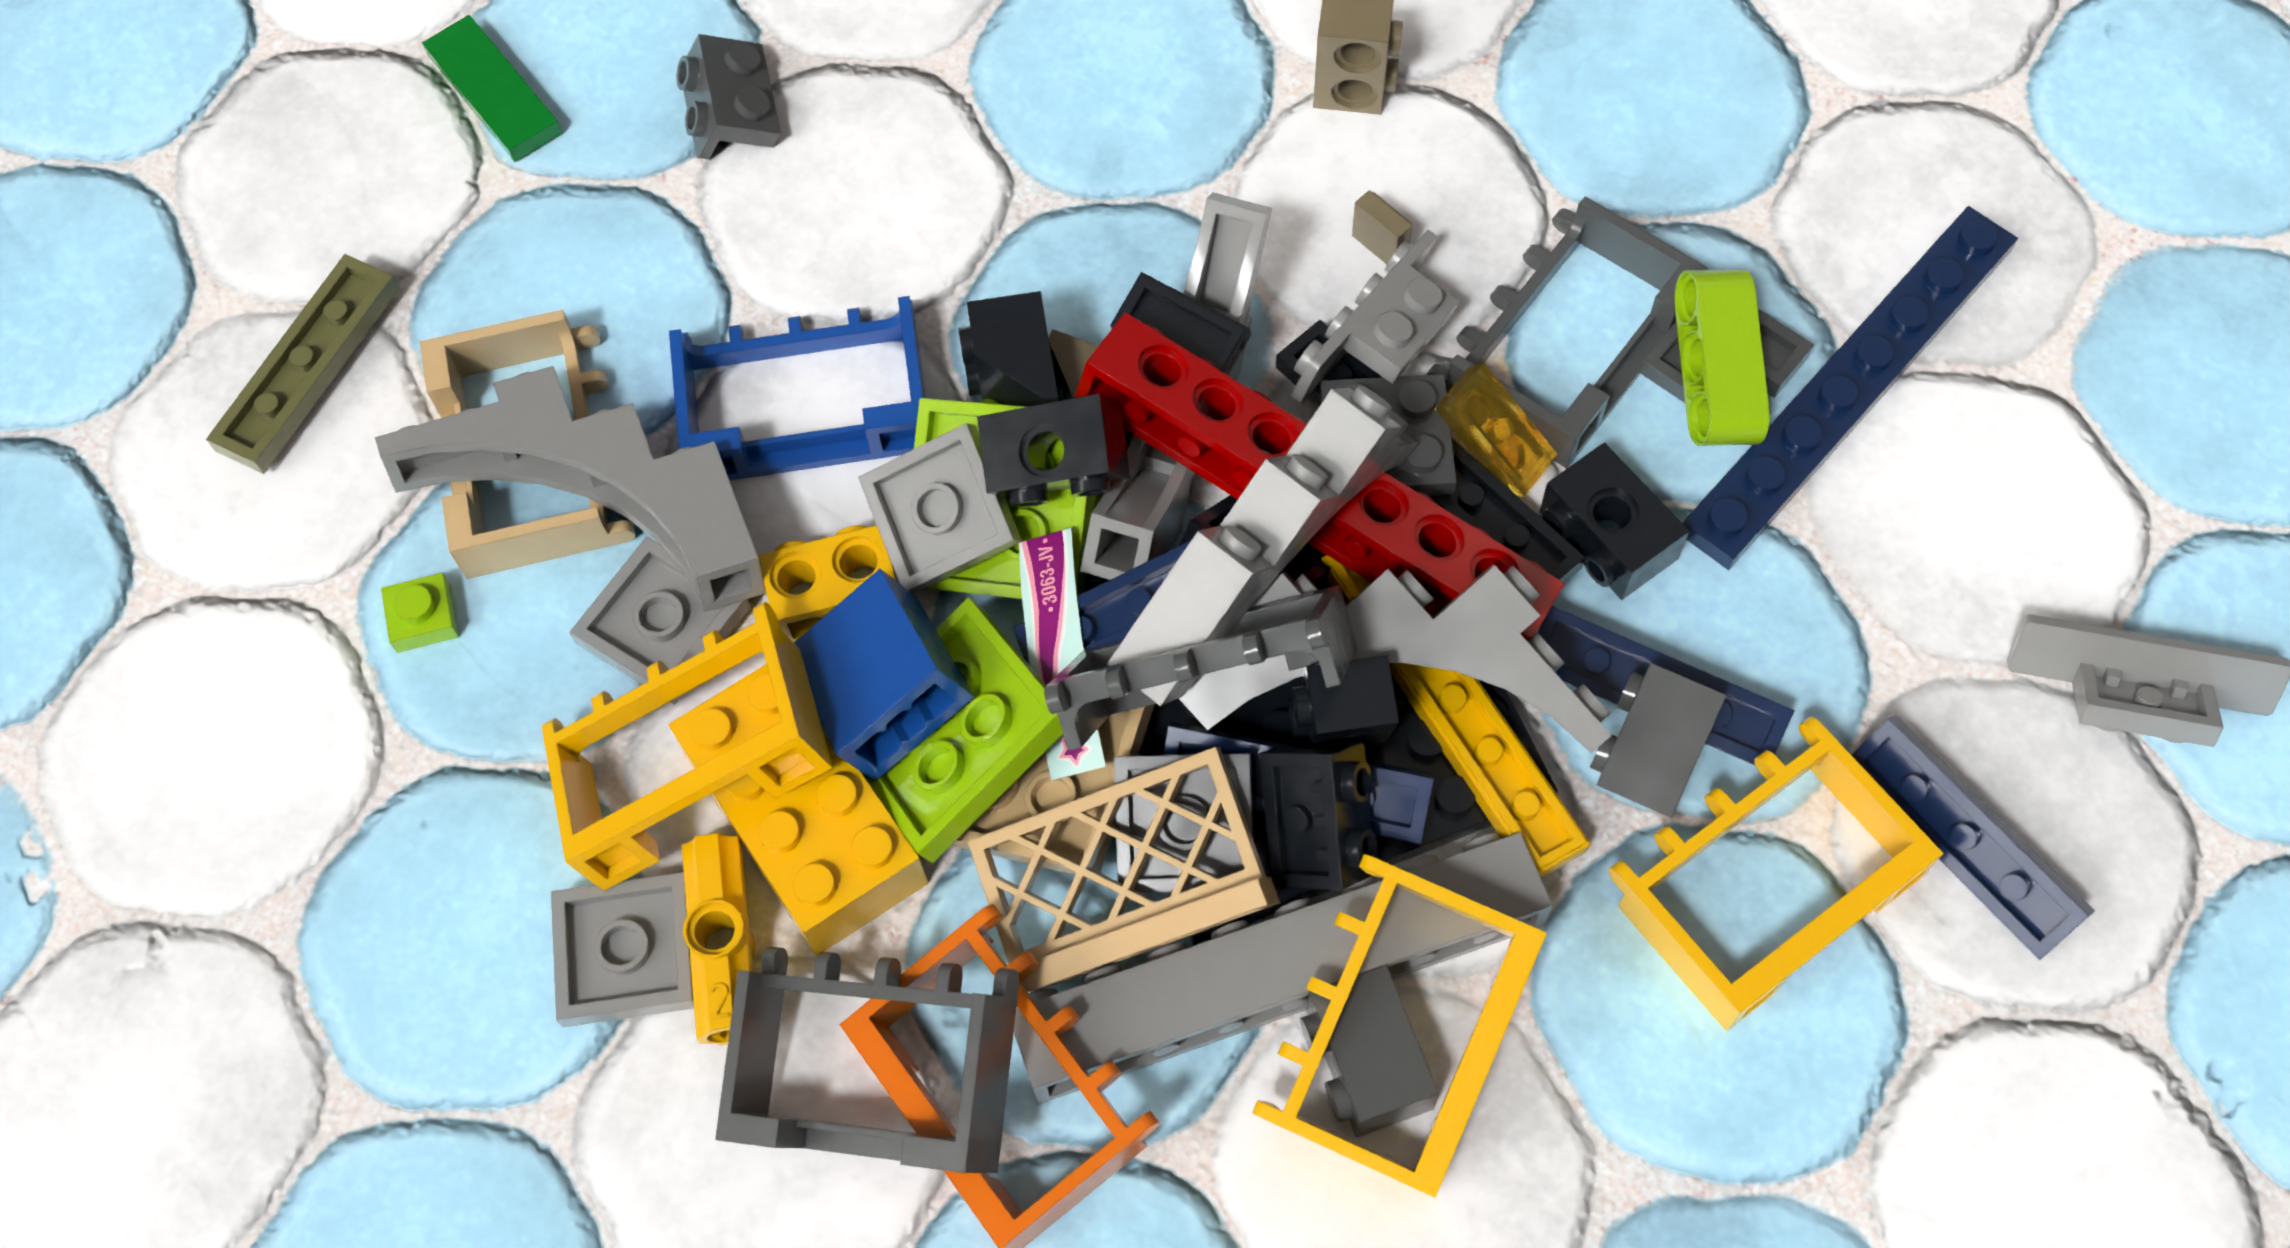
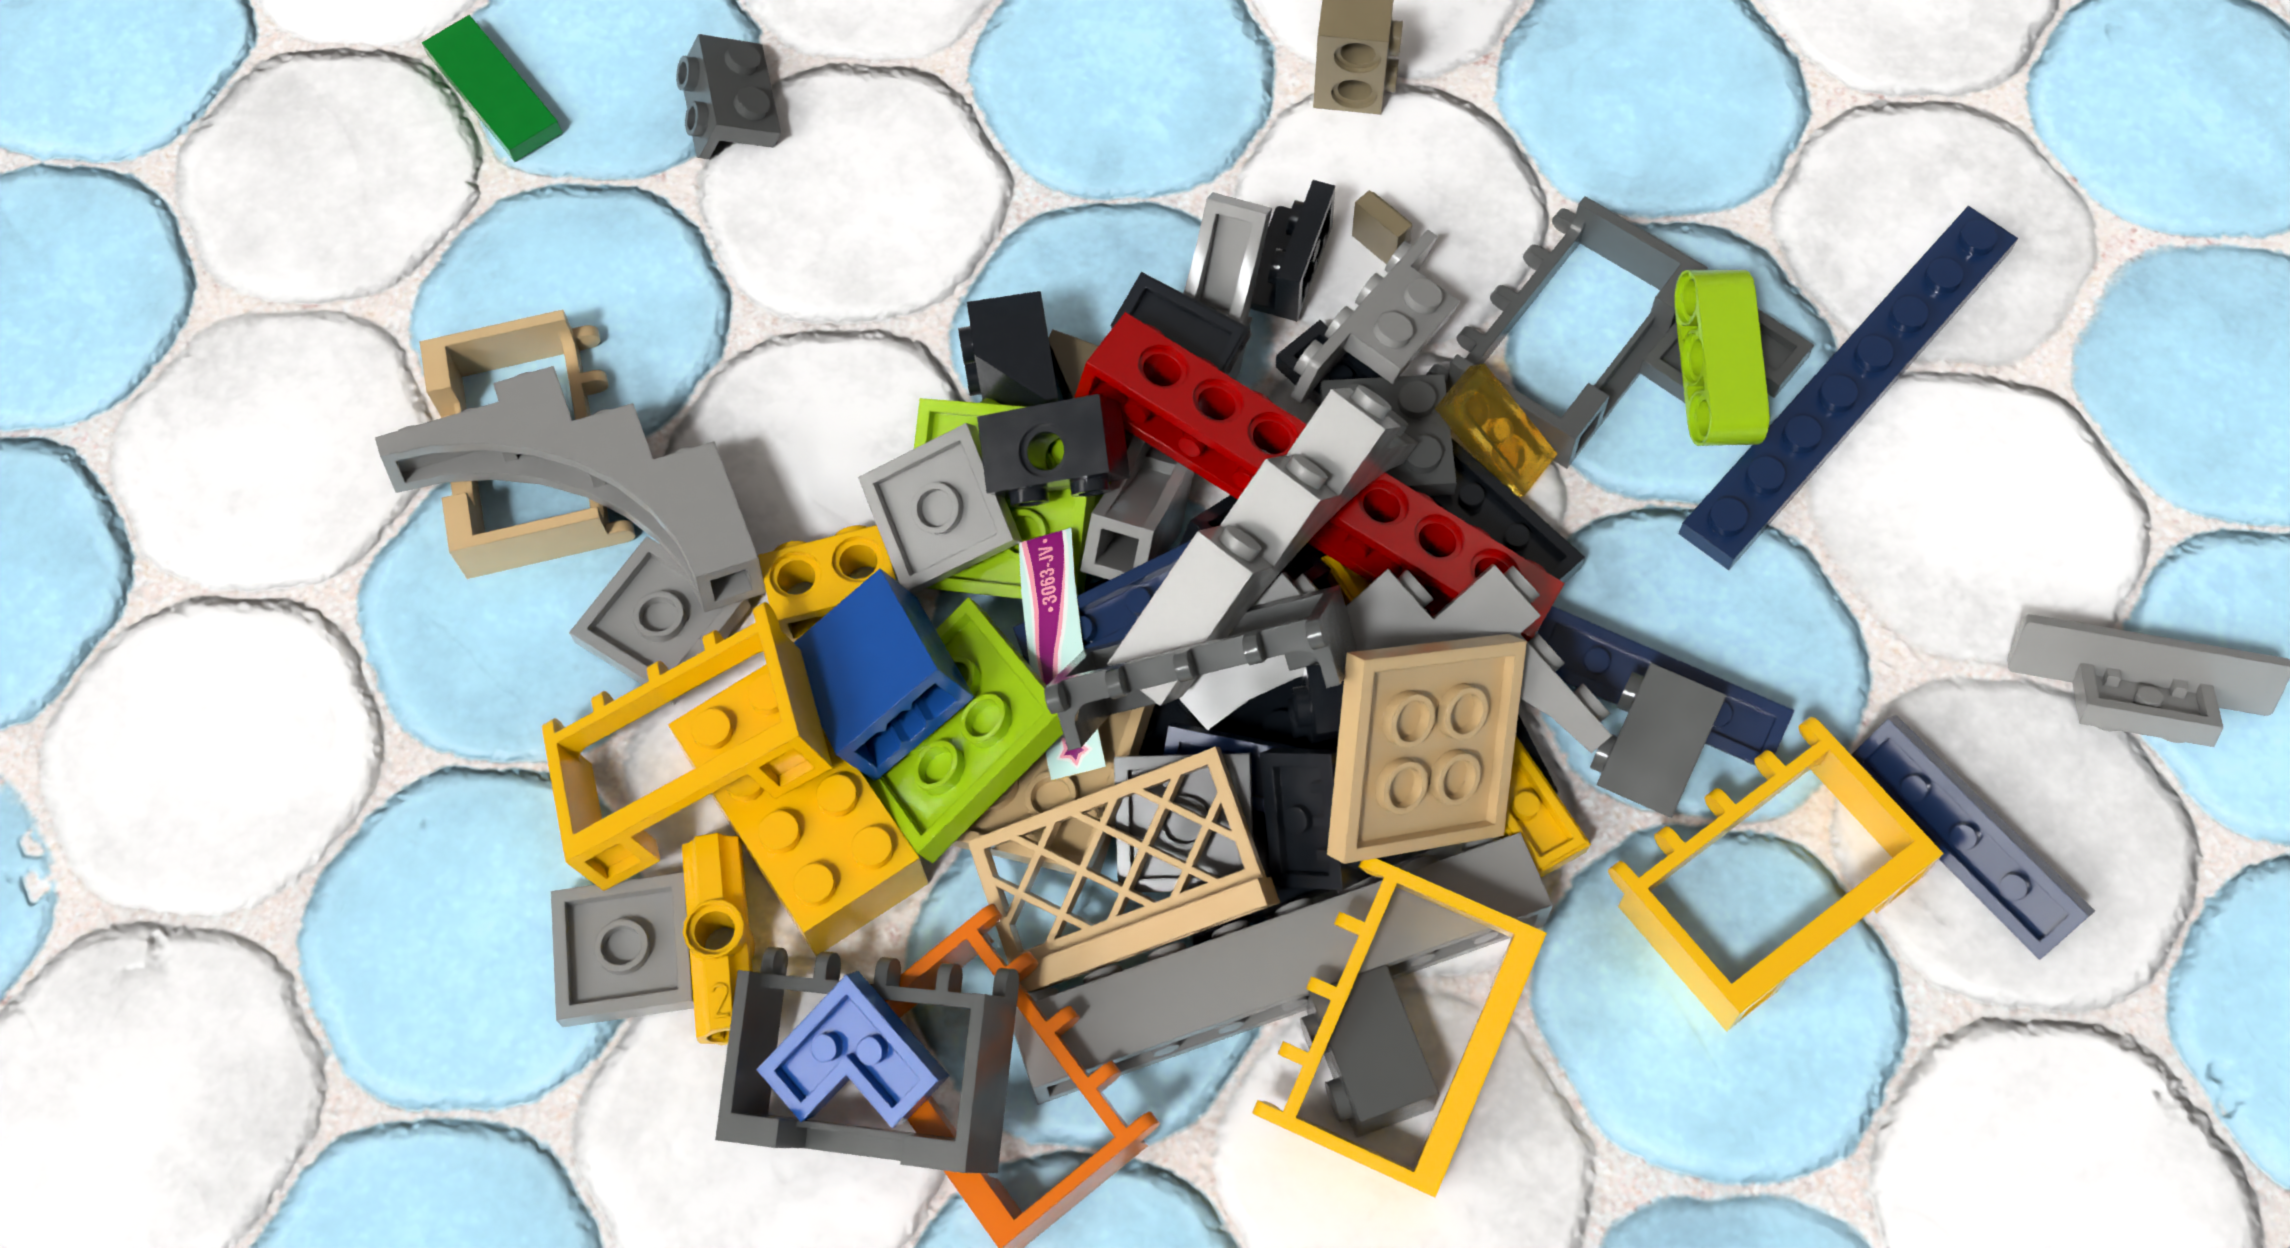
olive plate [206,254,400,474] -> none
lime plate [381,572,459,653] -> none
blue hinge [669,296,926,481] -> none
black brick [1539,442,1690,600] -> none
none -> plate [756,971,950,1128]
none -> black bracket [1250,180,1336,322]
none -> tan plate [1327,634,1527,864]

